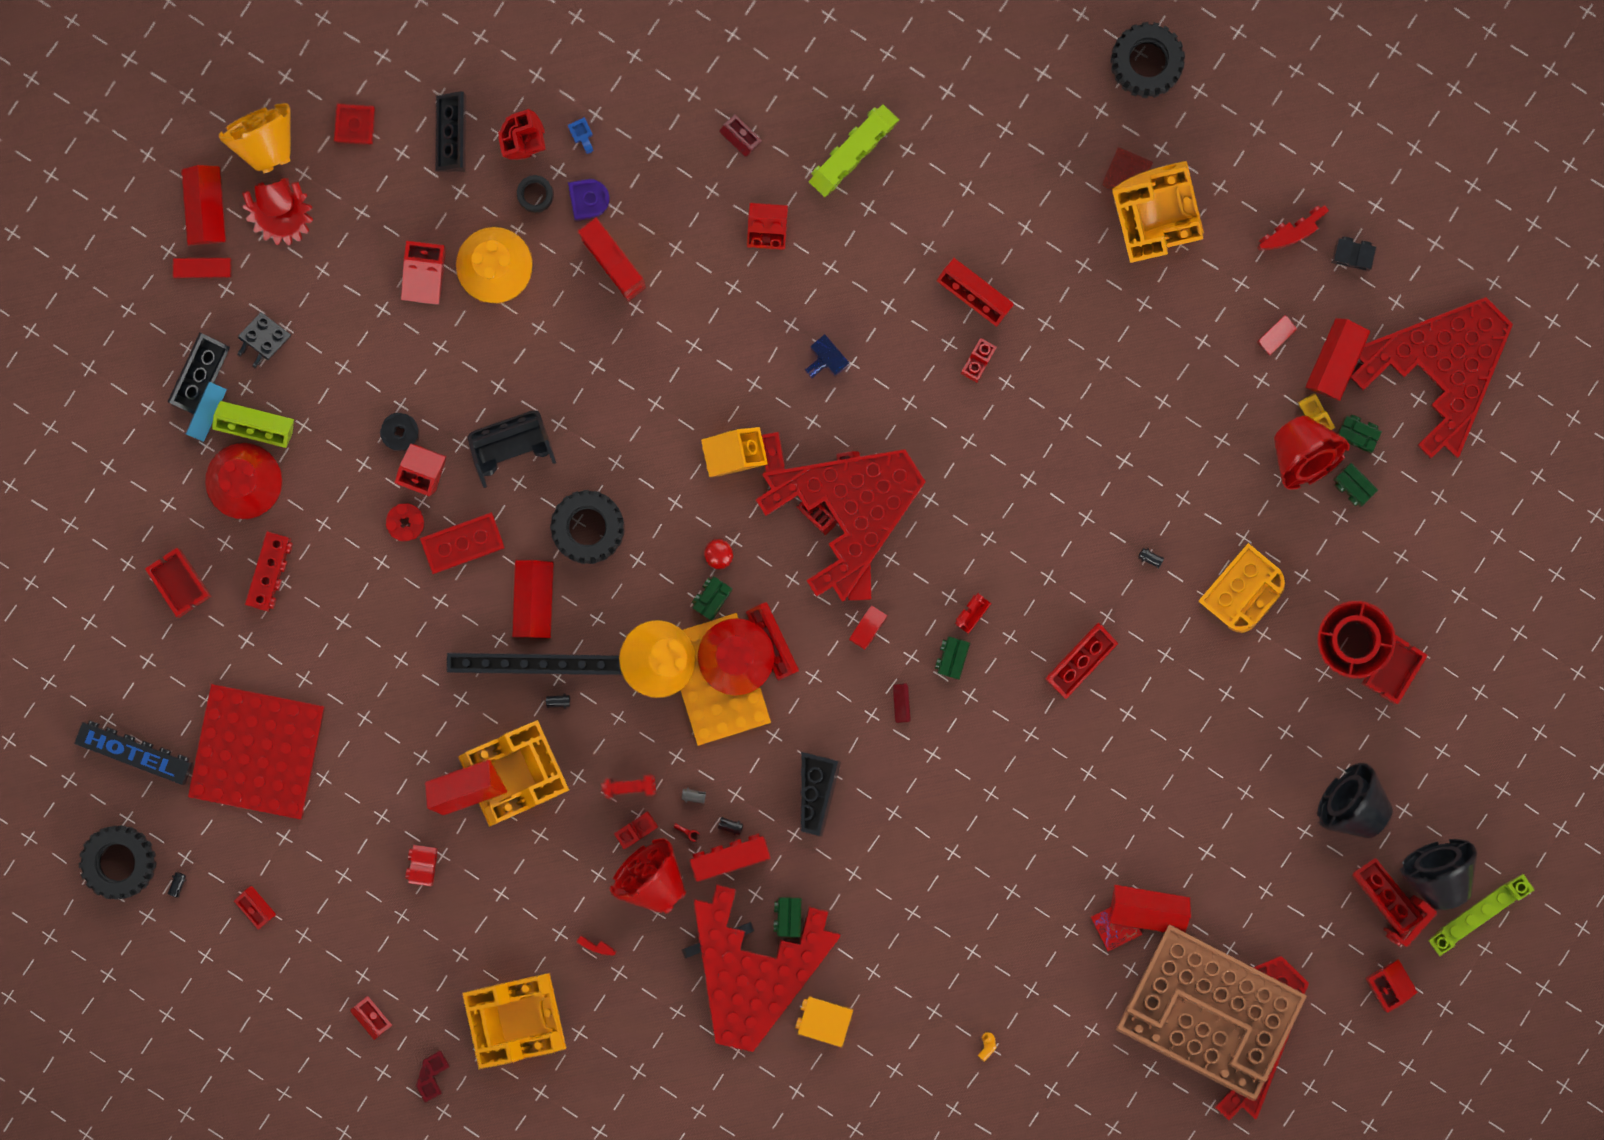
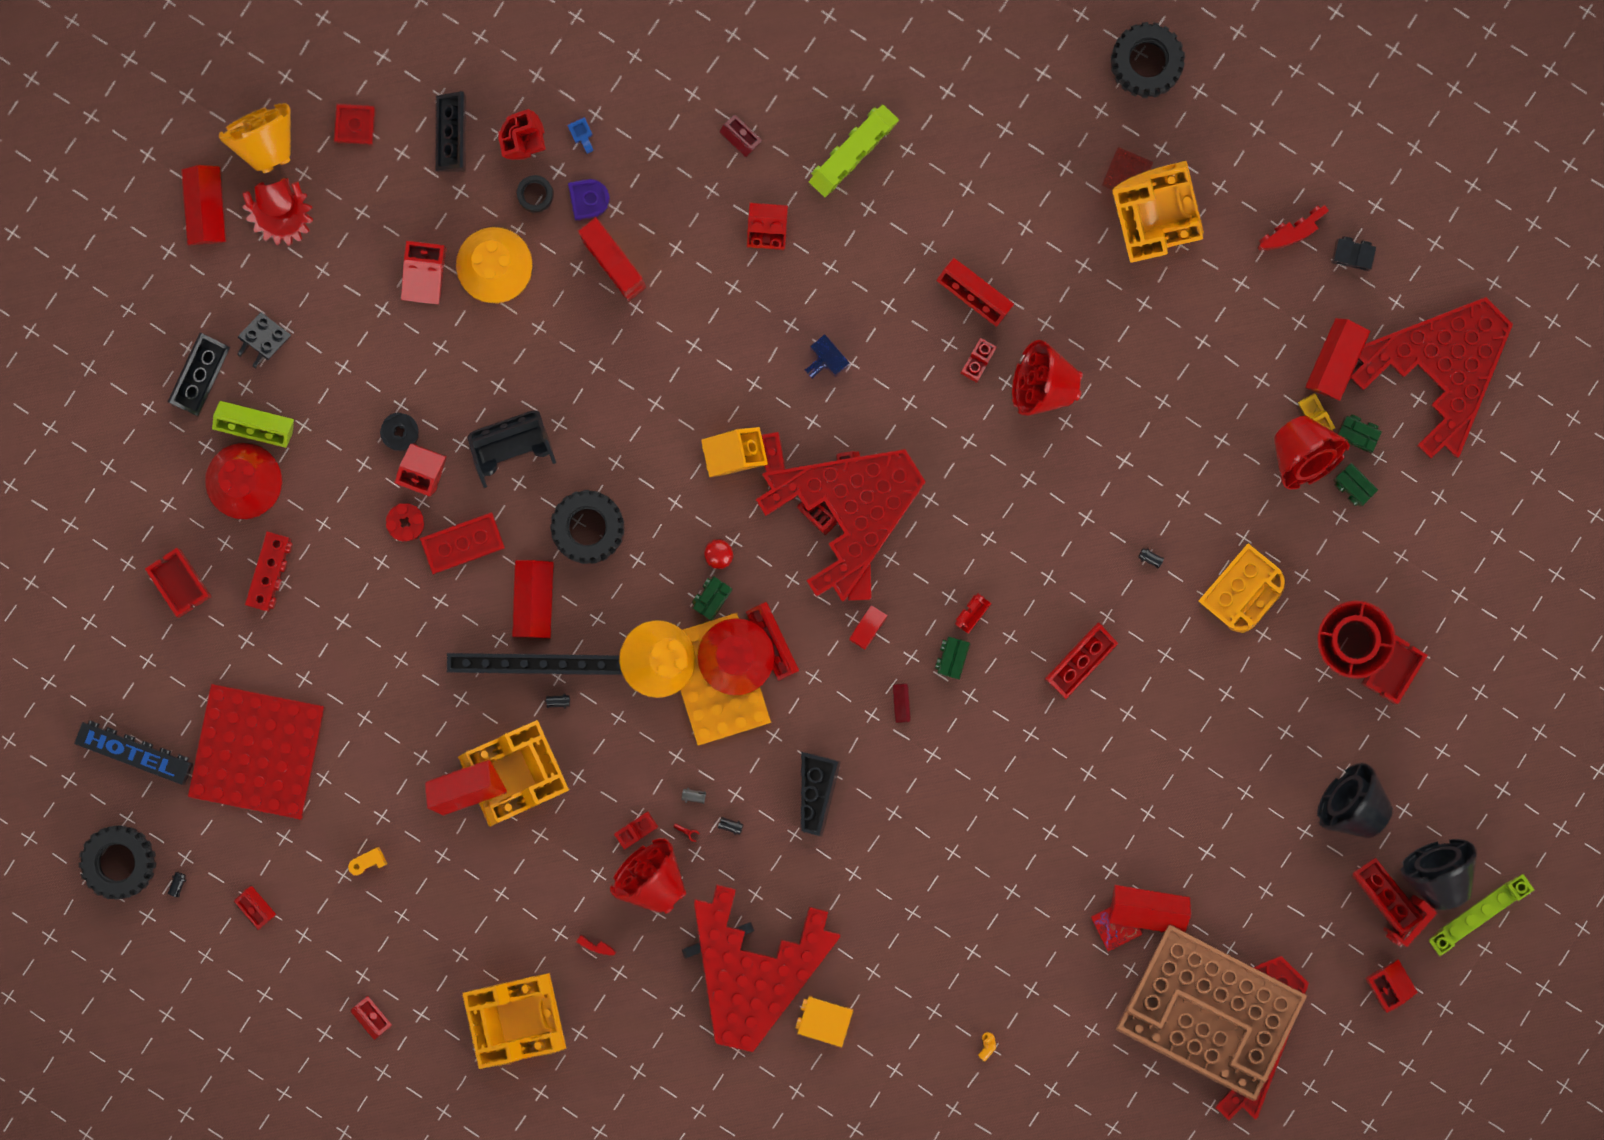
red tile [173,258,231,278] -> none
dark azure tile [186,382,227,442] -> none
red brick [406,845,438,886] -> none
dark red tile [416,1050,450,1103] -> none
red fence [602,775,656,798] -> none
red brick [690,833,771,882] -> none
dark green brick [773,897,802,937] -> none
slope [1257,315,1297,356] -> none
none -> light orange leg [348,847,387,875]
none -> red cone [1012,340,1083,416]

